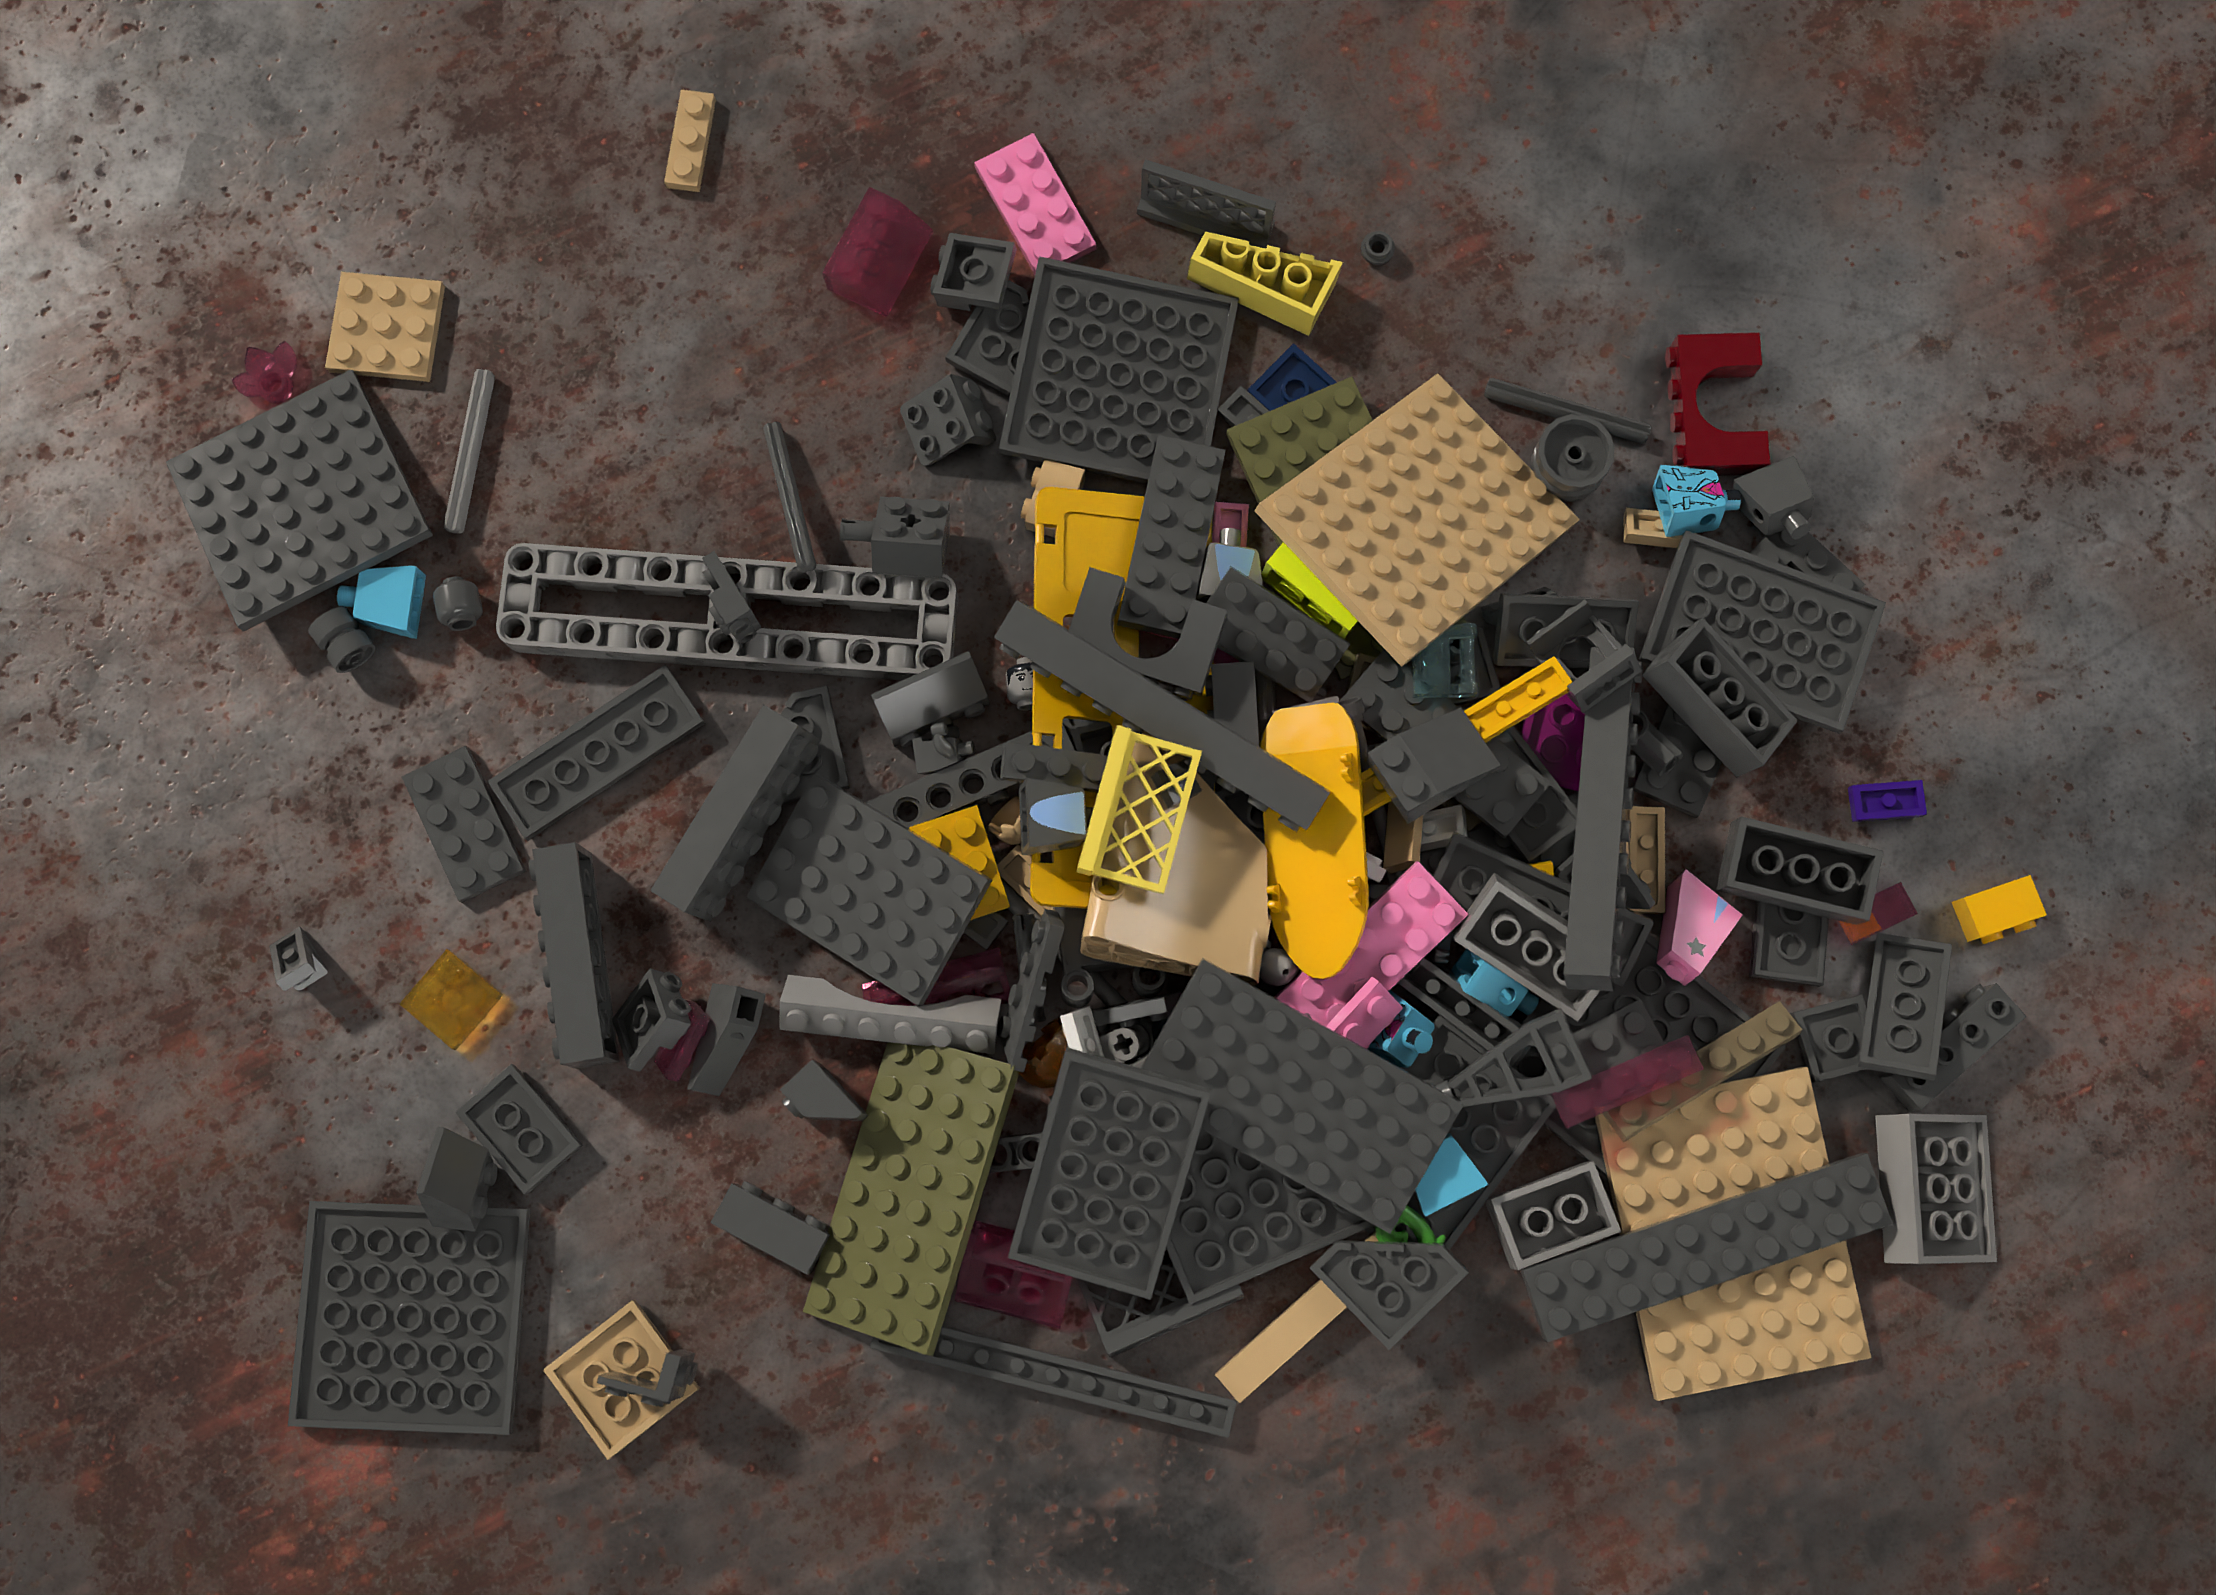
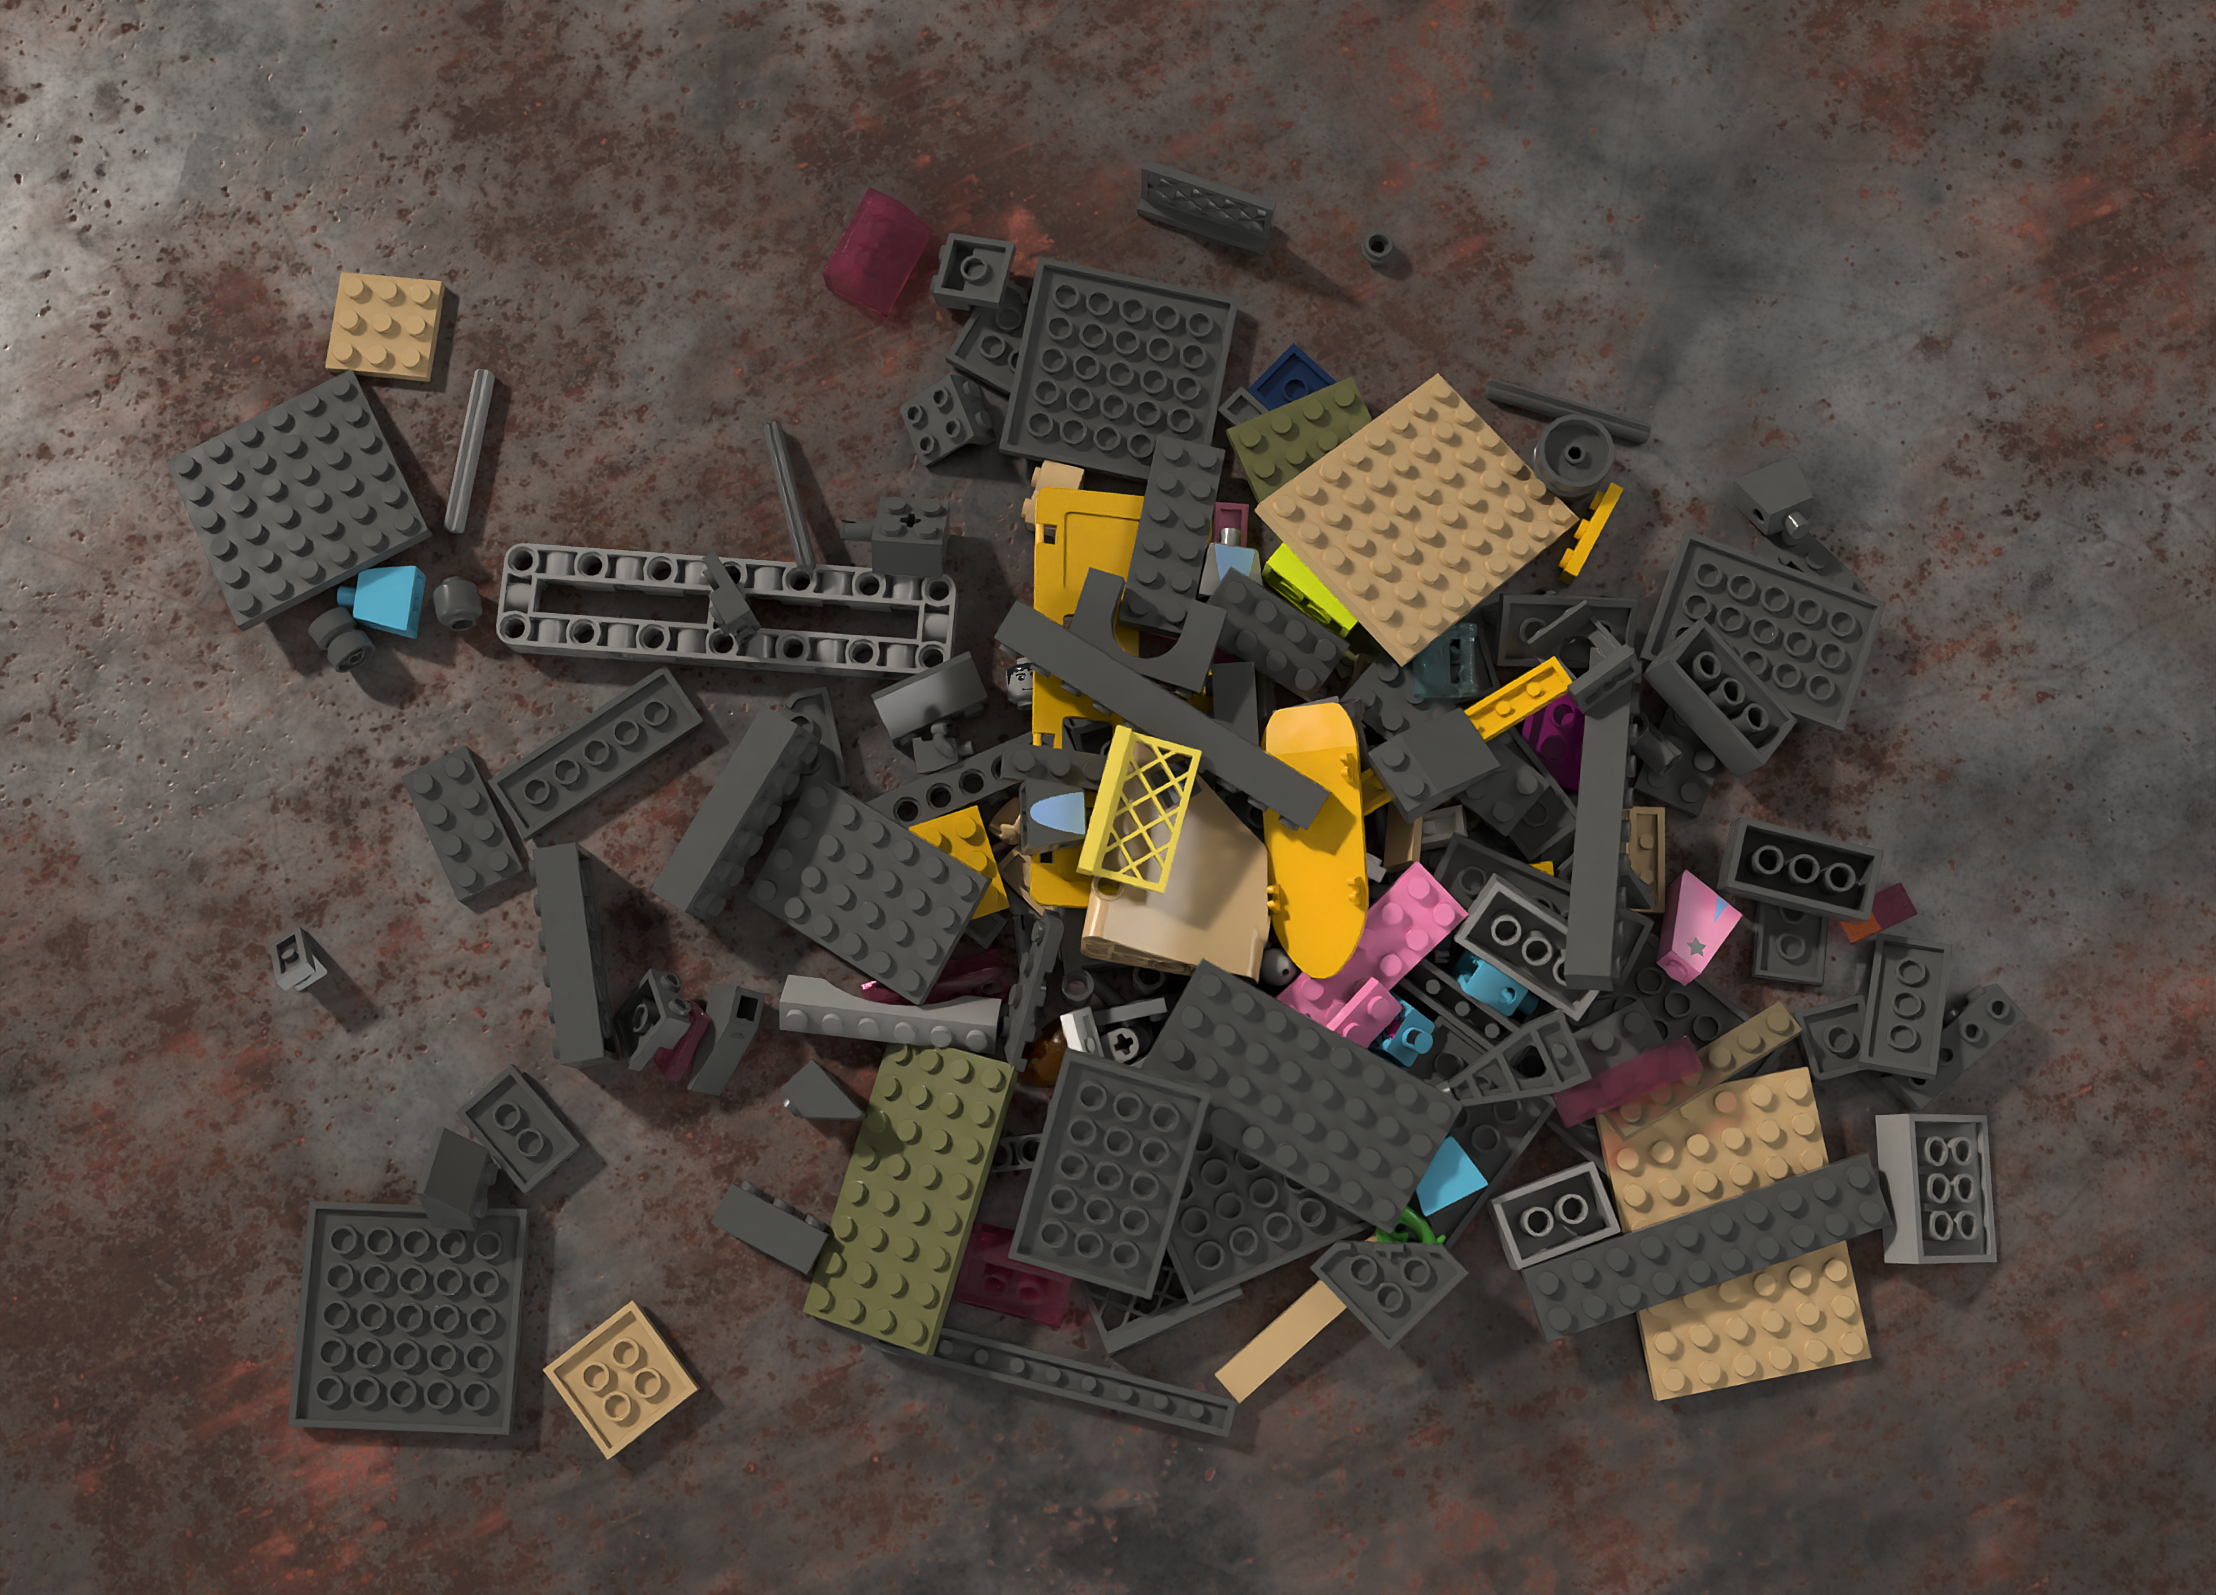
clear pink plate [232,341,297,403] -> none
clear yellow plate [399,949,503,1050] -> none
dark grey bracket [597,1349,698,1407] -> none
tan plate [664,90,716,192] -> none
bright pink plate [974,133,1096,275] -> none
light yellow wedge [1187,231,1343,336] -> none
tan plate [1623,508,1696,548] -> none
medium azure torso [1652,465,1741,537] -> none
dark red arch [1665,332,1770,476] -> none
dark purple plate [1848,780,1927,822] -> none
yellow brick [1951,875,2047,945] -> none
none -> yellow plate [1558,482,1624,586]

